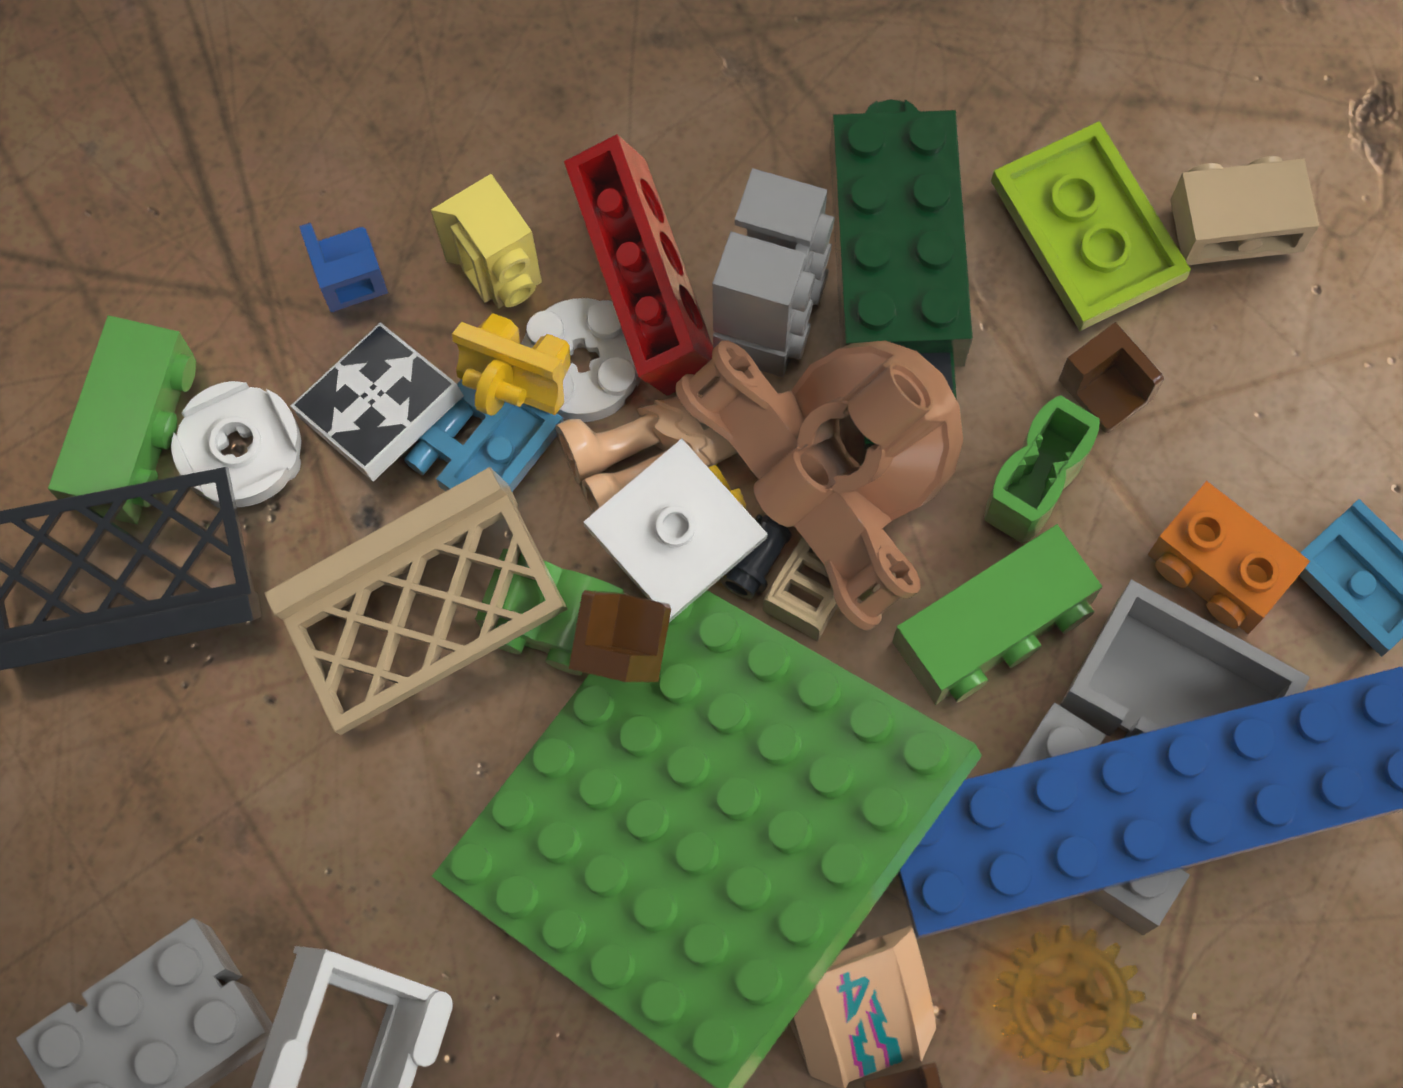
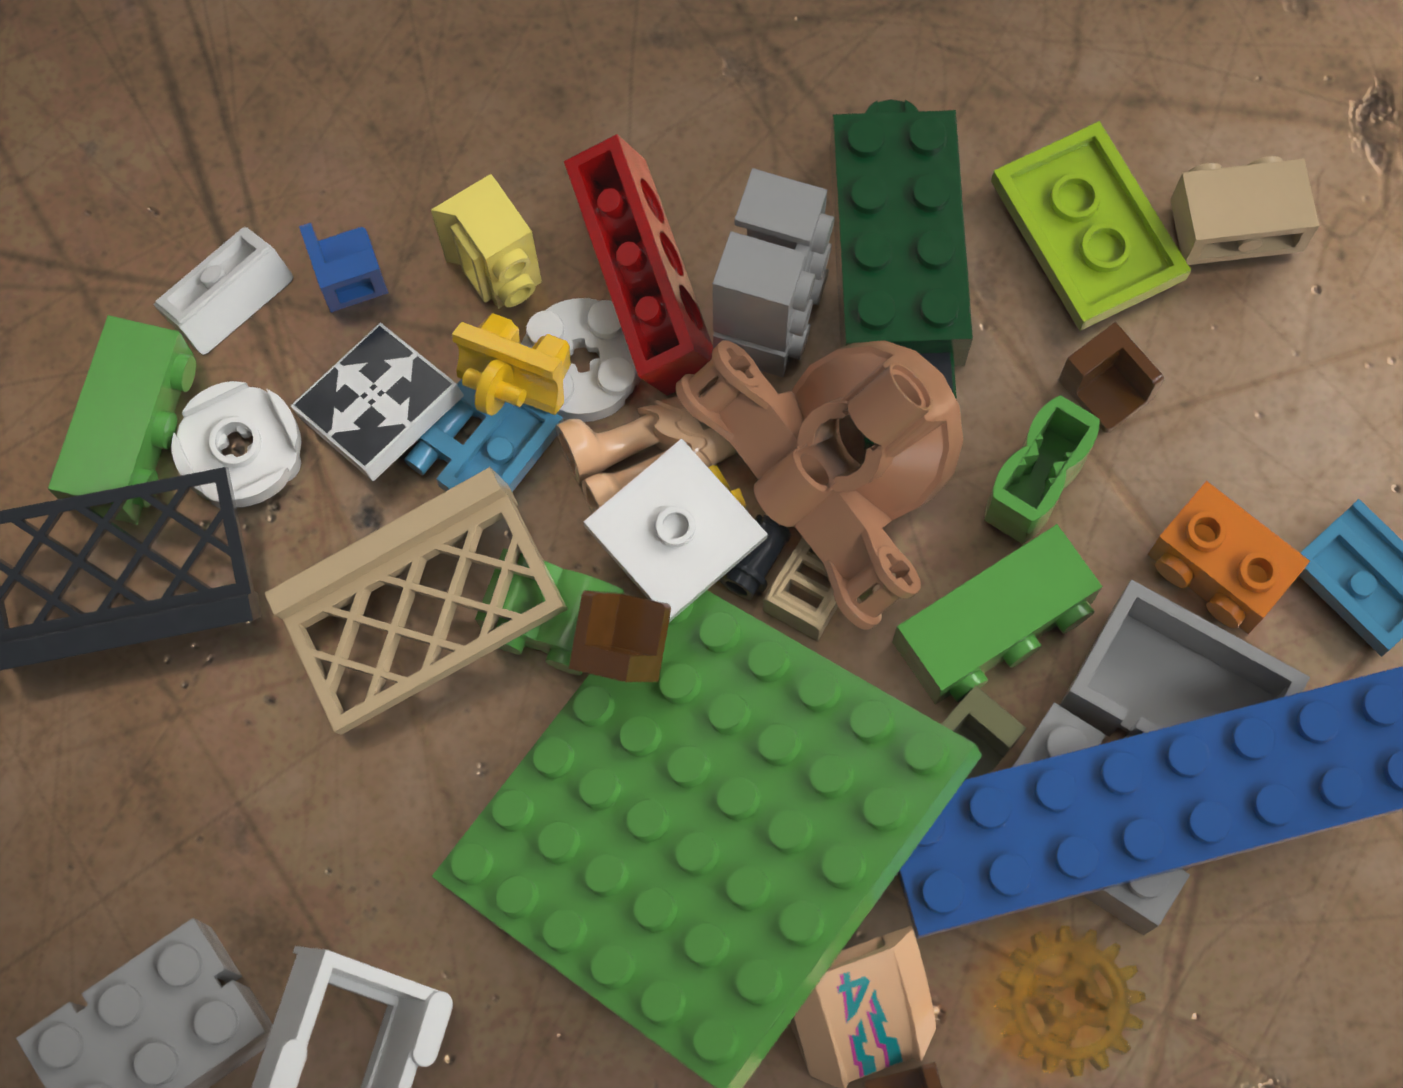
none -> white slope [153,226,293,355]
none -> olive panel [941,685,1027,779]

